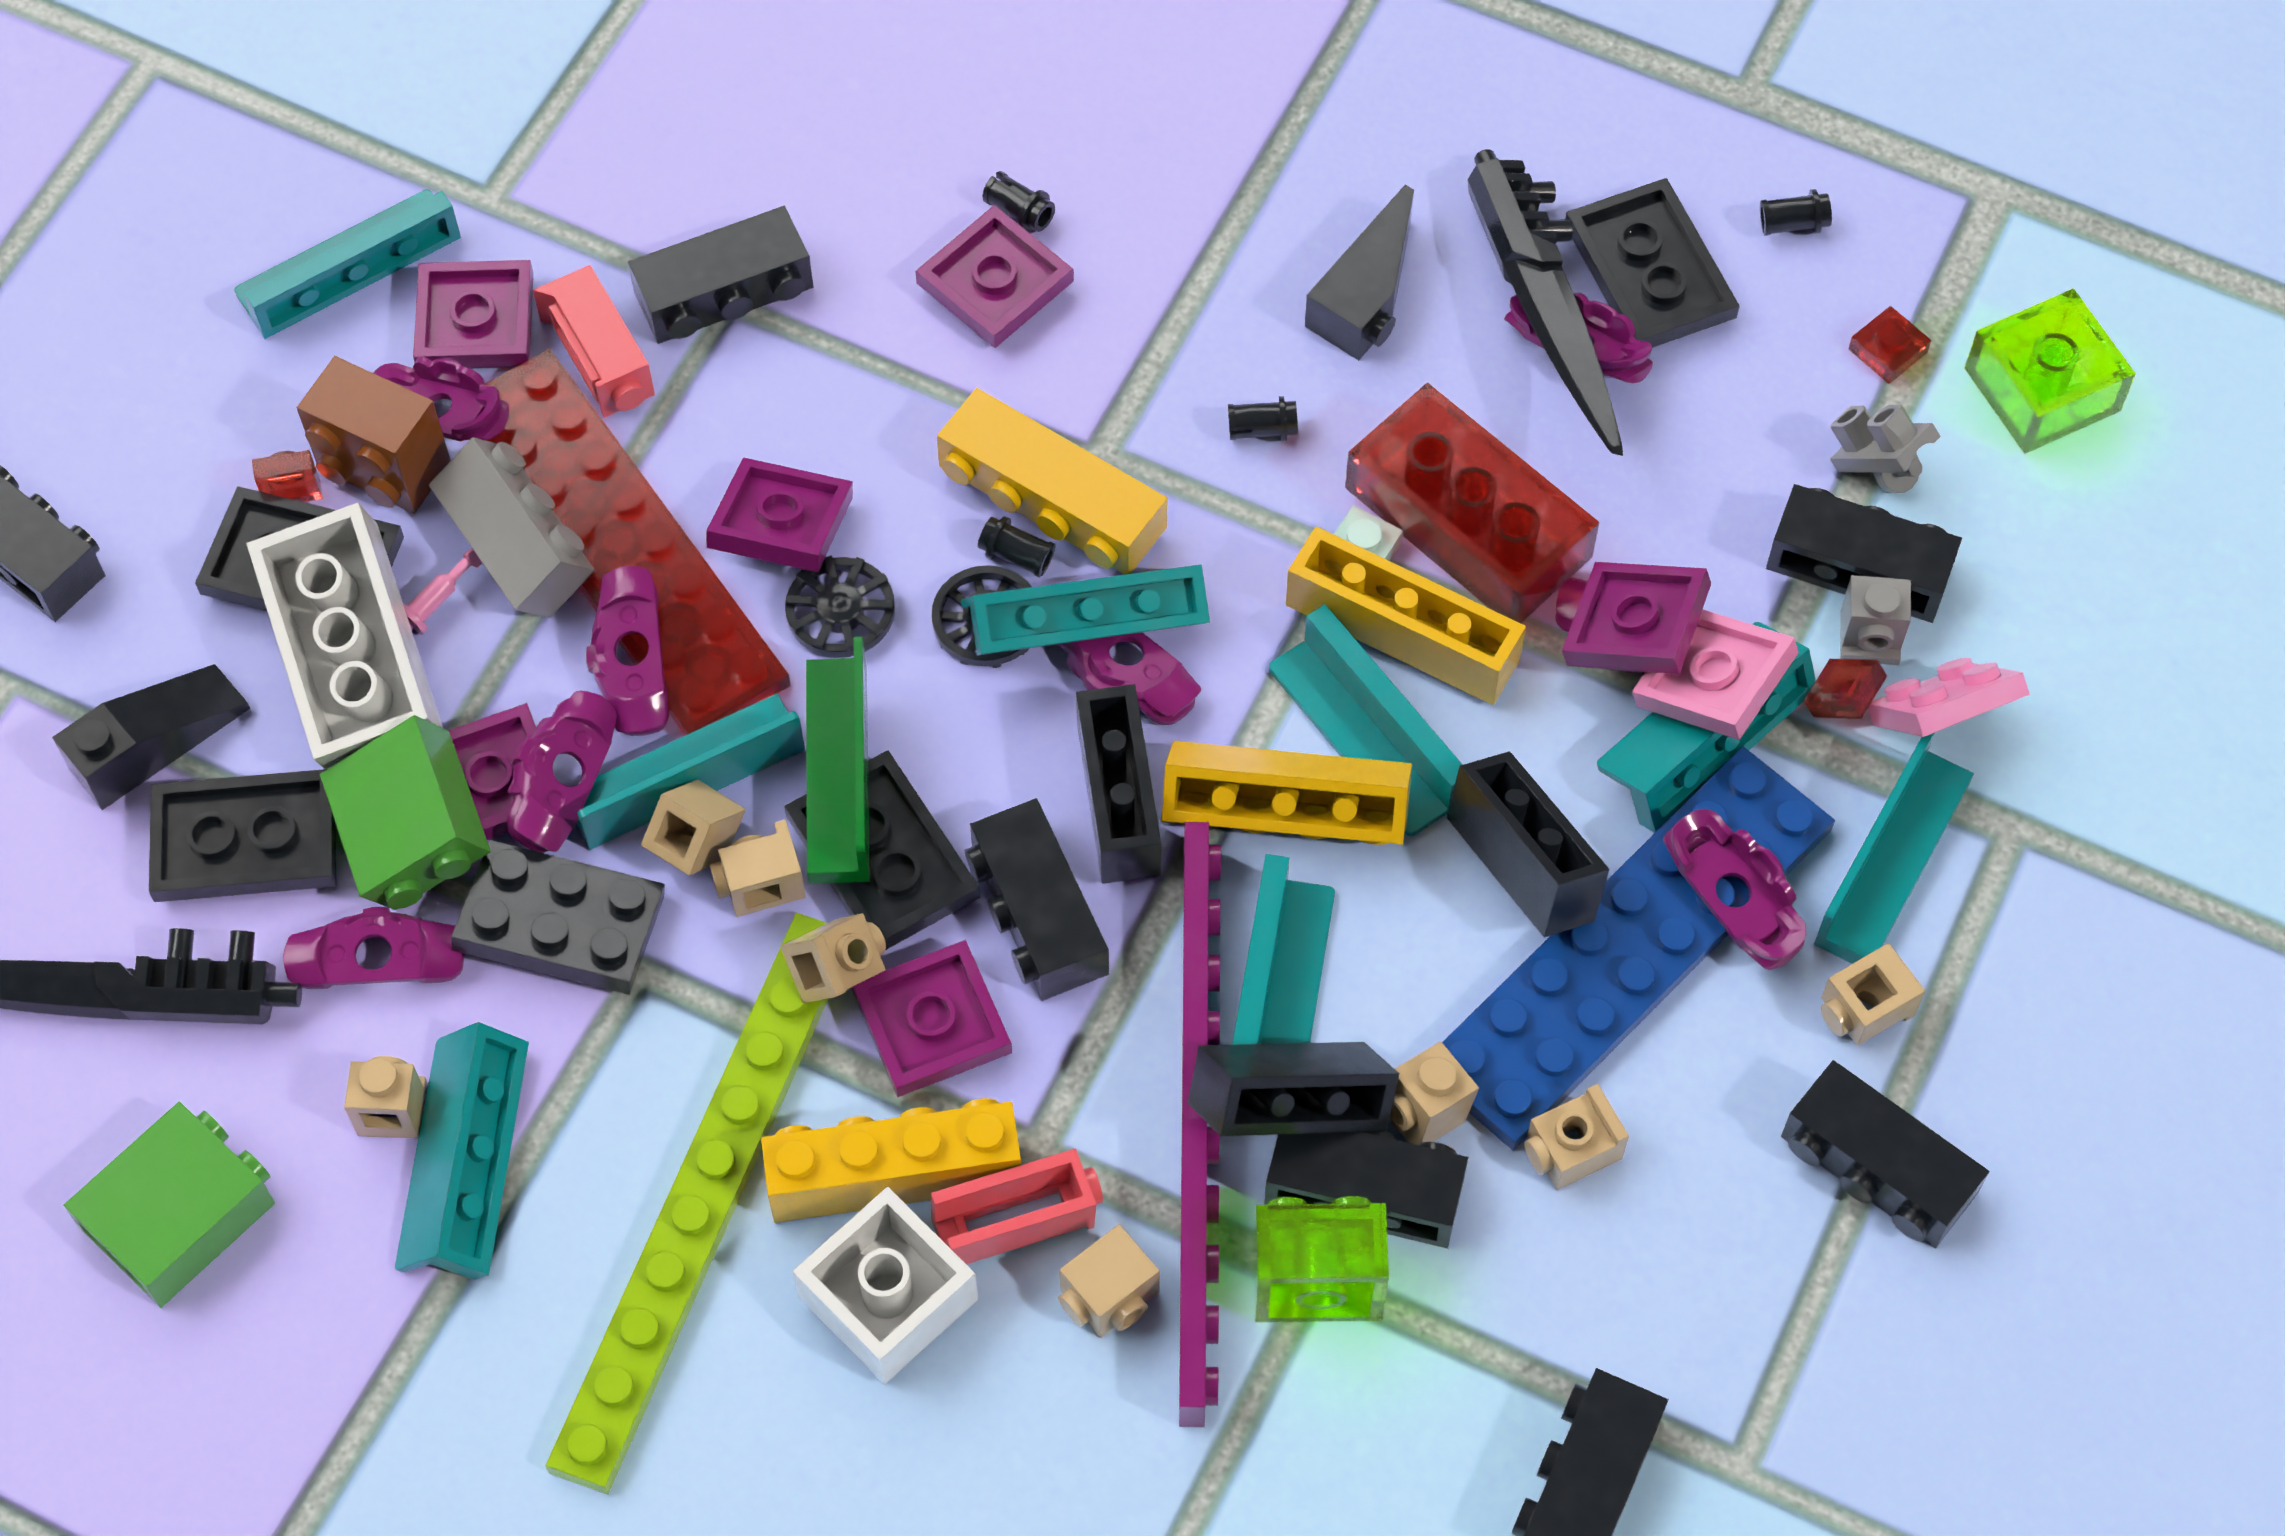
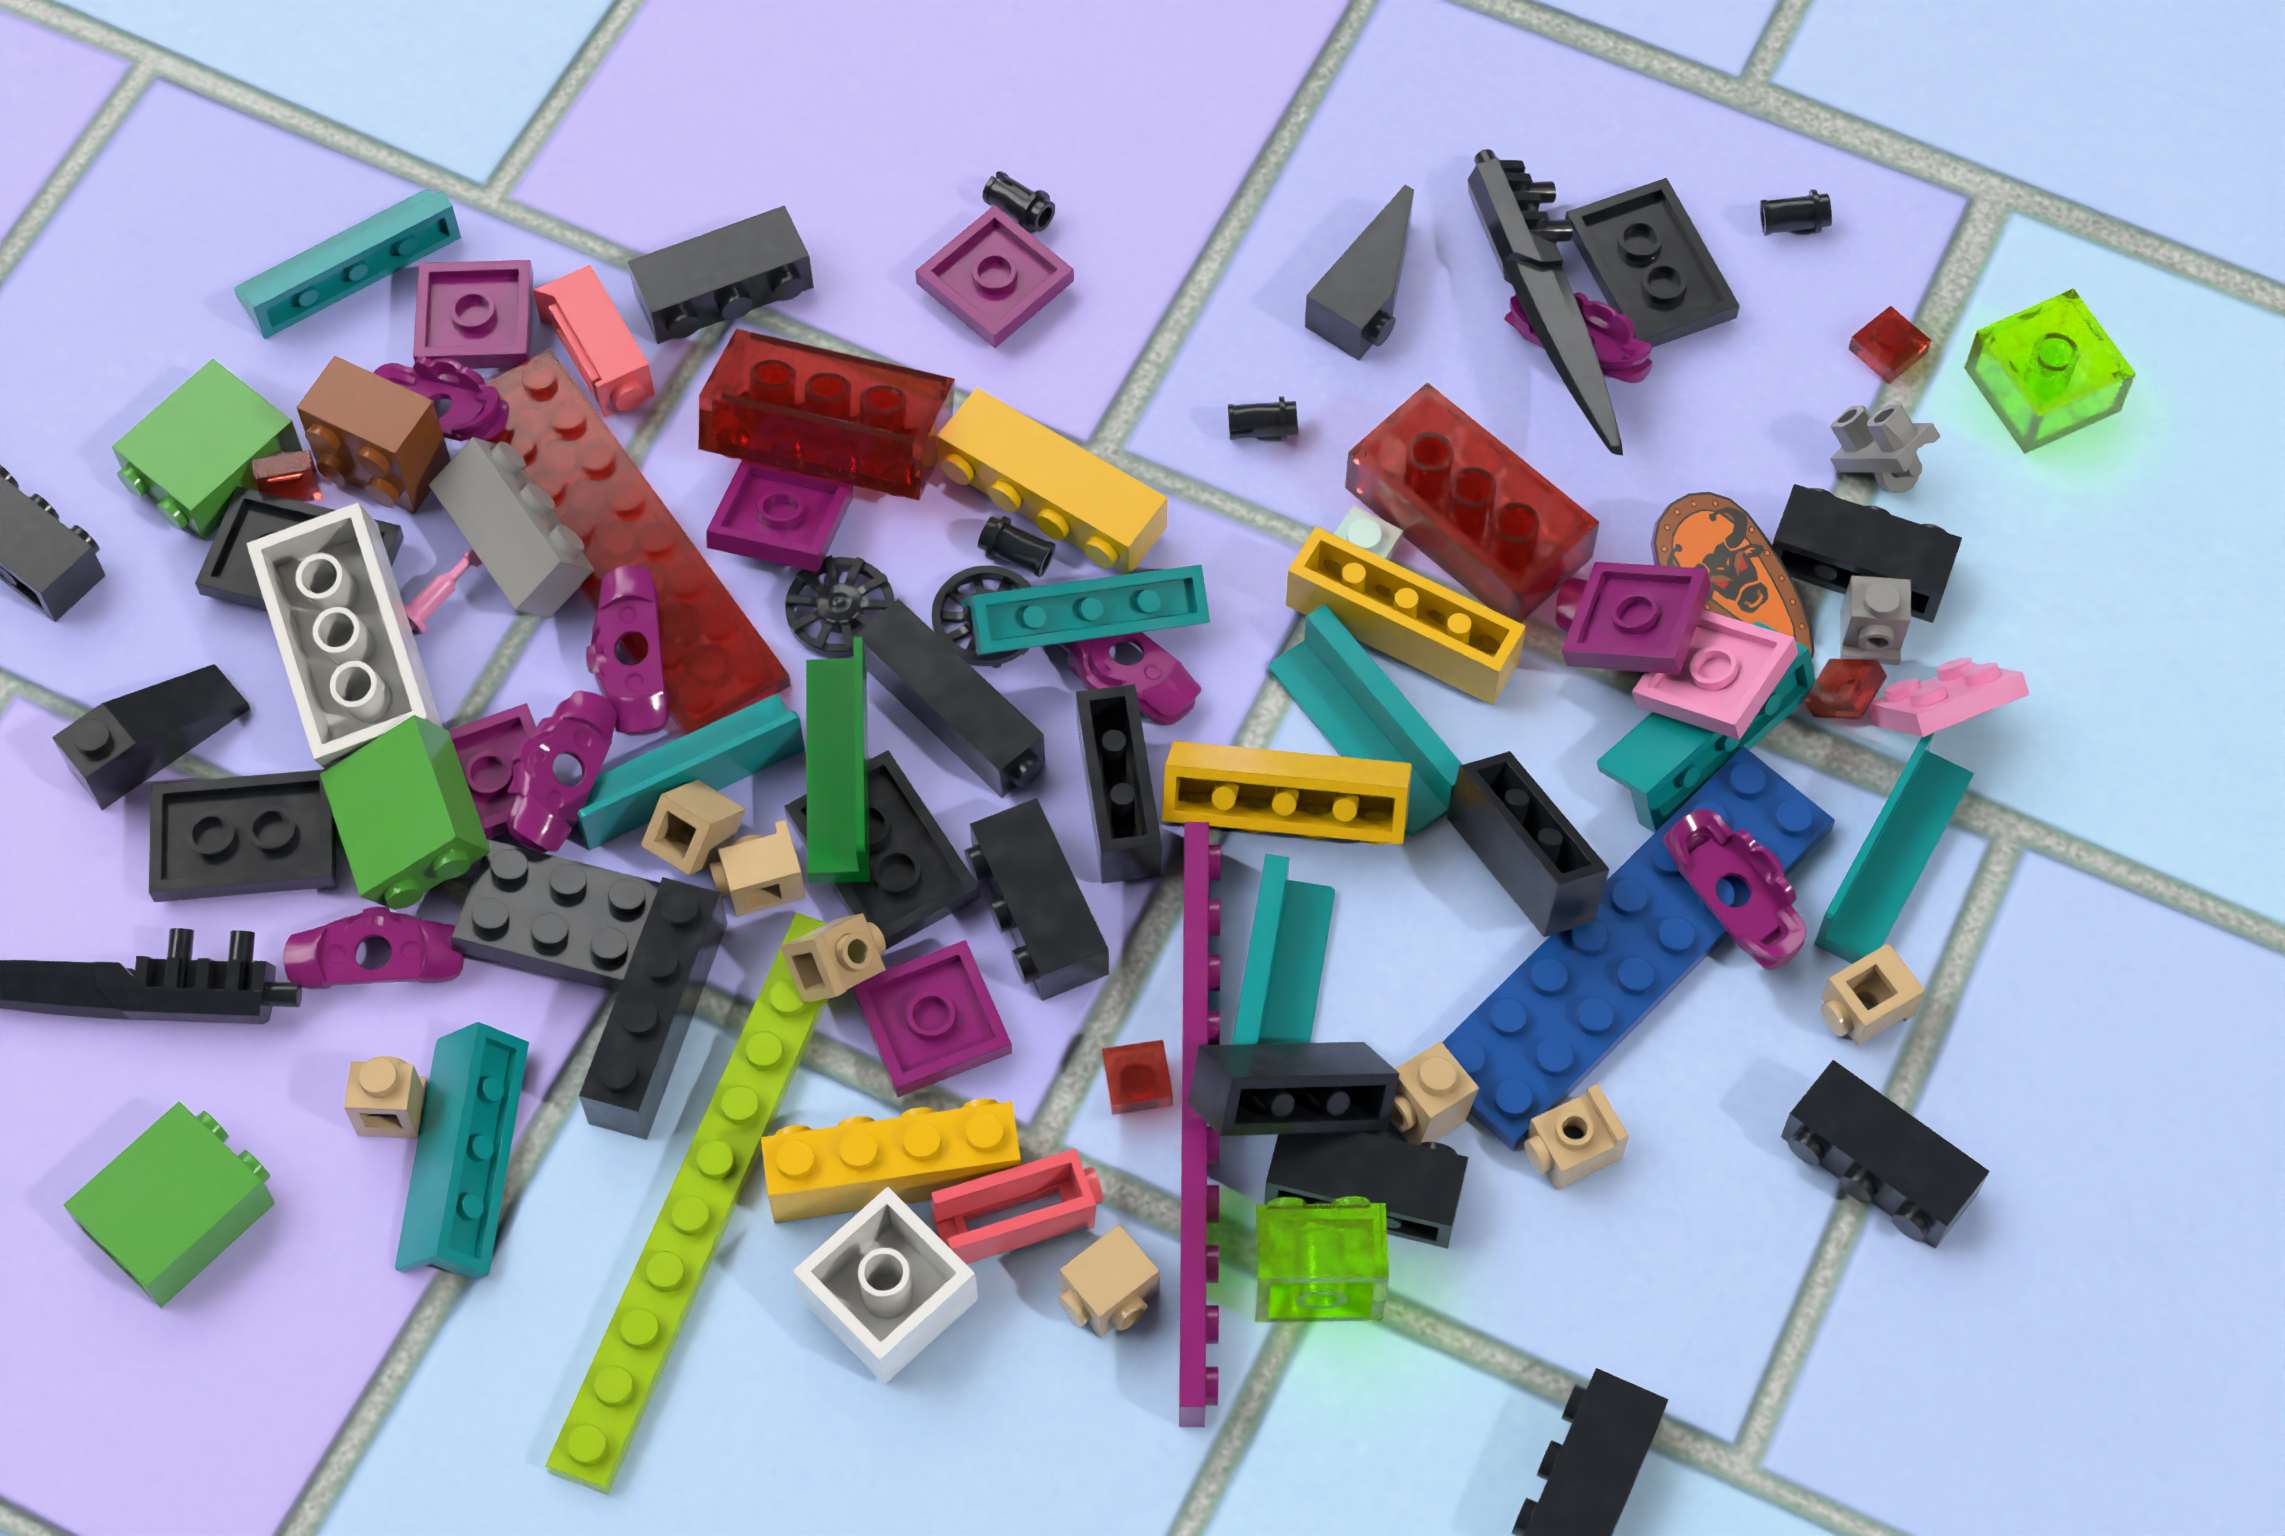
none -> bright green brick [111,358,303,540]
none -> black brick [579,877,728,1140]
none -> clear red brick [698,329,955,501]
none -> black brick [855,599,1045,798]
none -> clear red plate [1102,1040,1173,1115]
none -> shield [1651,492,1815,659]

